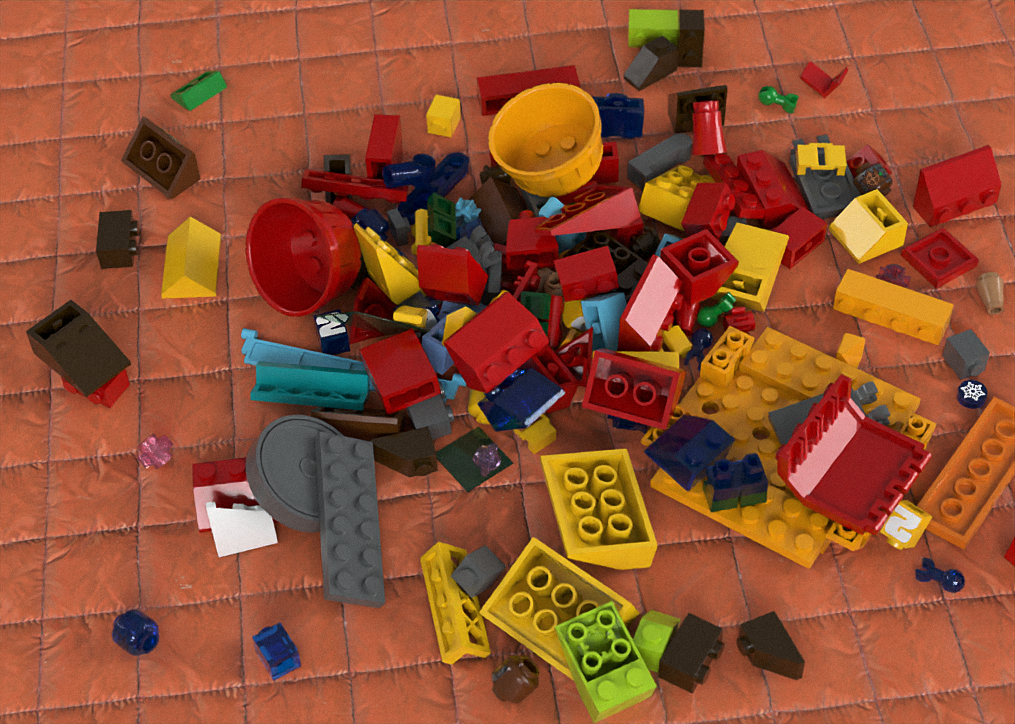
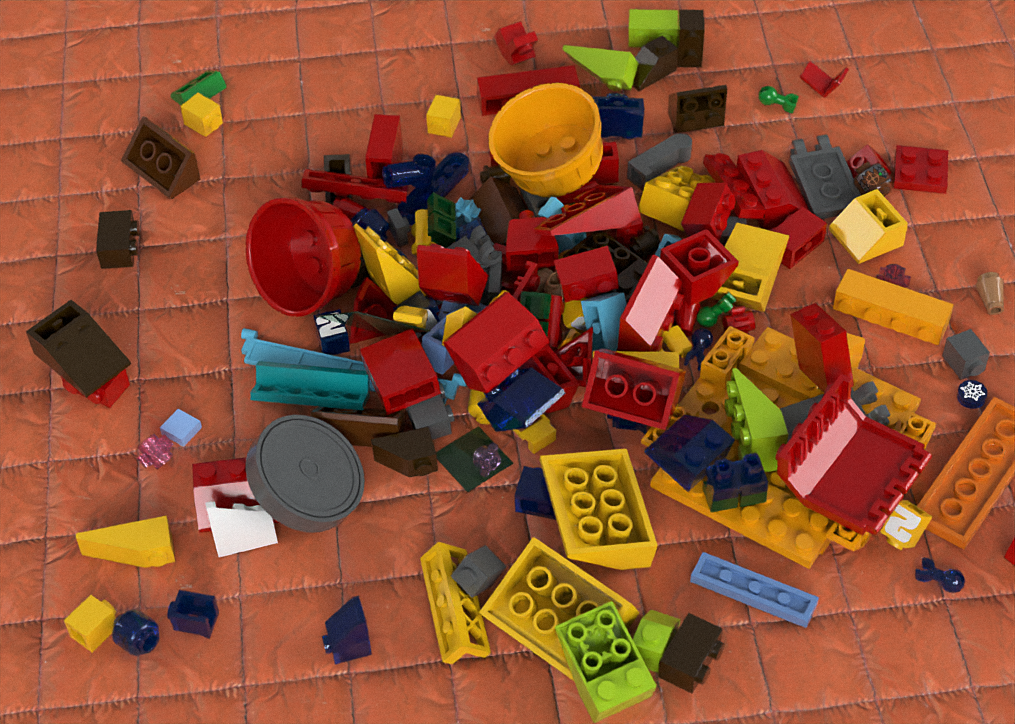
yellow slope [161,217,221,299] -> none
clear blue brick [252,622,301,681] -> none
dark grey plate [314,431,385,608] -> none
reddish brown head [492,655,539,704] -> none
red plant [691,100,727,155] -> none
dark brown slope [736,611,805,680] -> none
yellow piece [796,143,847,176] -> none
red tile [901,227,979,289] -> none
red slope [913,145,1002,227] -> none
none -> yellow brick [64,595,119,653]
none -> yellow slope [76,515,175,568]
none -> light blue tile [160,409,202,447]
none -> clear blue window [167,590,219,639]
none -> yellow brick [180,93,223,137]
none -> clear blue slope [321,596,372,665]
none -> red brick [494,21,538,65]
none -> clear blue slope [515,466,556,520]
none -> lime slope [562,45,639,91]
none -> medium blue plate [690,552,819,628]
none -> lime slope [725,368,788,473]
none -> red brick [790,303,854,392]
none -> red plate [893,145,949,194]

